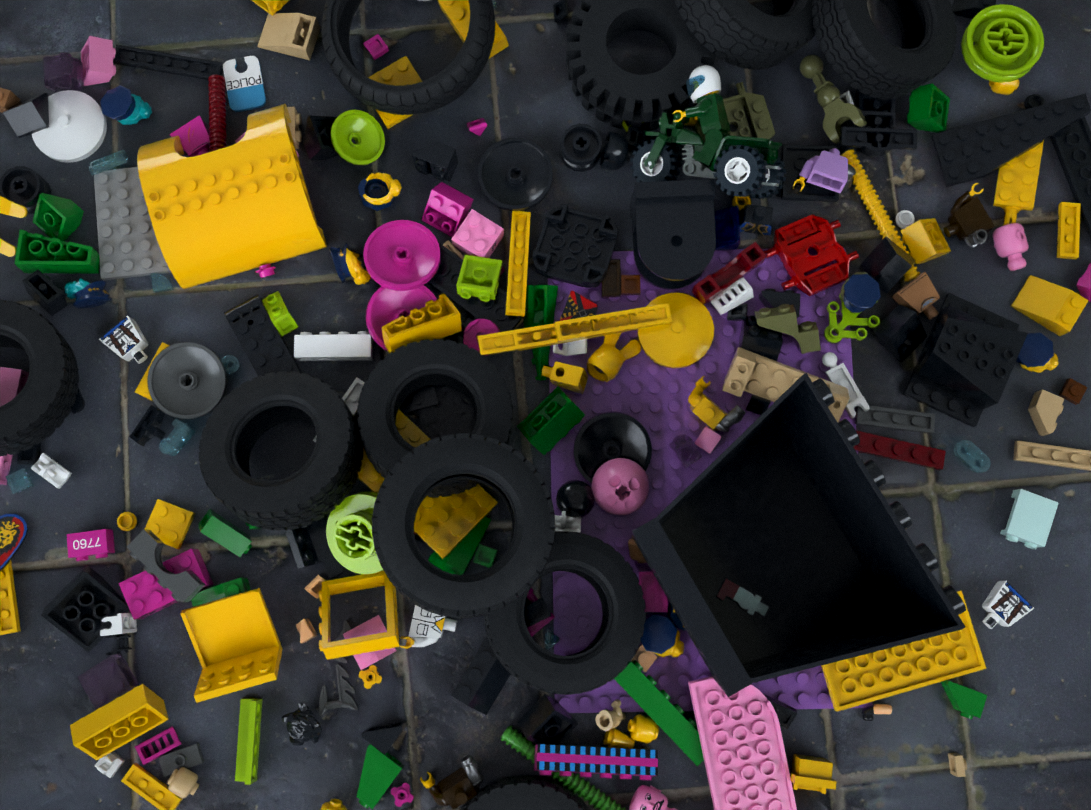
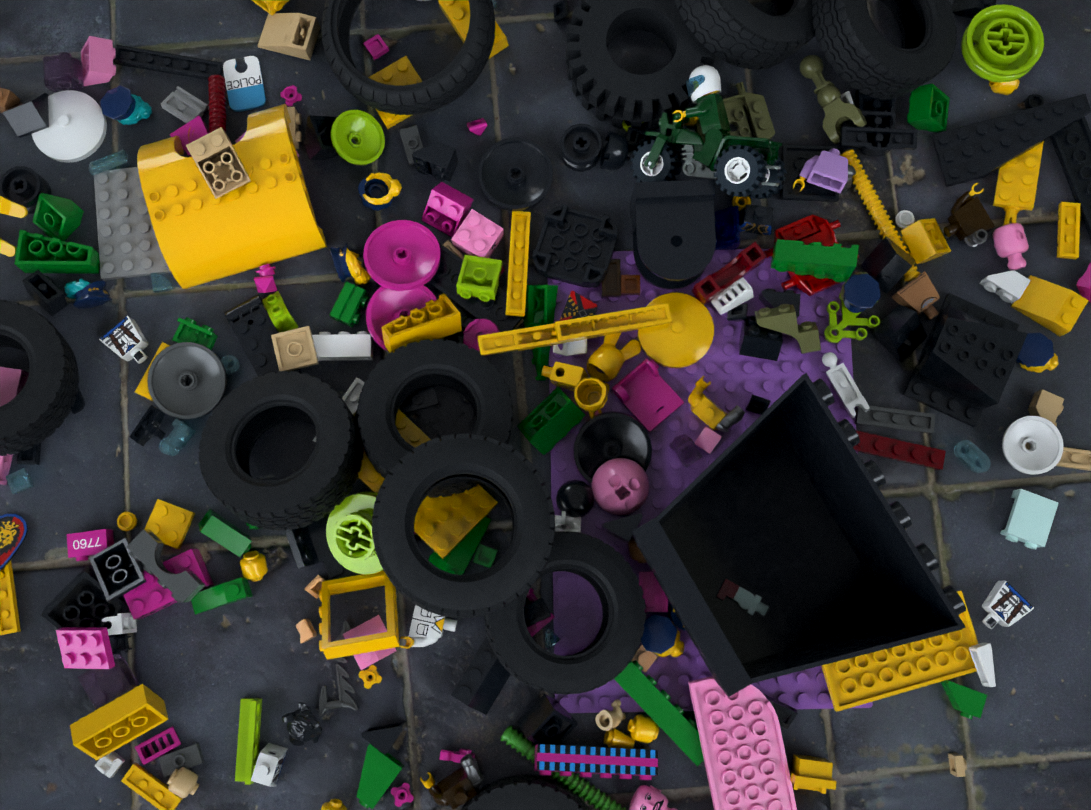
white hips [31,453,72,489] -> none
yellow bracket [181,588,283,703] -> none
tan plate [722,347,850,422] -> none
arm [862,704,892,721] -> none
reddish brown plate [1059,378,1087,405] -> none
none -> dark pink plate [56,627,115,669]
none -> black slope [89,538,146,603]
none -> light grey plate [161,86,209,123]
none -> green bracket [172,317,218,350]
none -> tan slope [186,127,251,199]
none -> yellow head [240,551,268,582]
none -> white torso [251,743,288,787]
none -> dark pink slope [254,276,277,293]
none -> tan plate [271,326,319,371]
none -> dark pink plate [280,85,302,107]
none -> green brick [329,282,369,328]
none -> dark grey plate [399,125,423,166]
none -> dark pink plate [439,748,475,763]
none -> yellow piece [574,377,609,418]
none -> black slope [601,513,643,543]
none -> dark pink door [611,359,684,433]
none -> green wedge [770,239,859,282]
none -> white slope [969,643,996,687]
none -> white slope [979,270,1031,303]
none -> white dish [1002,416,1063,475]

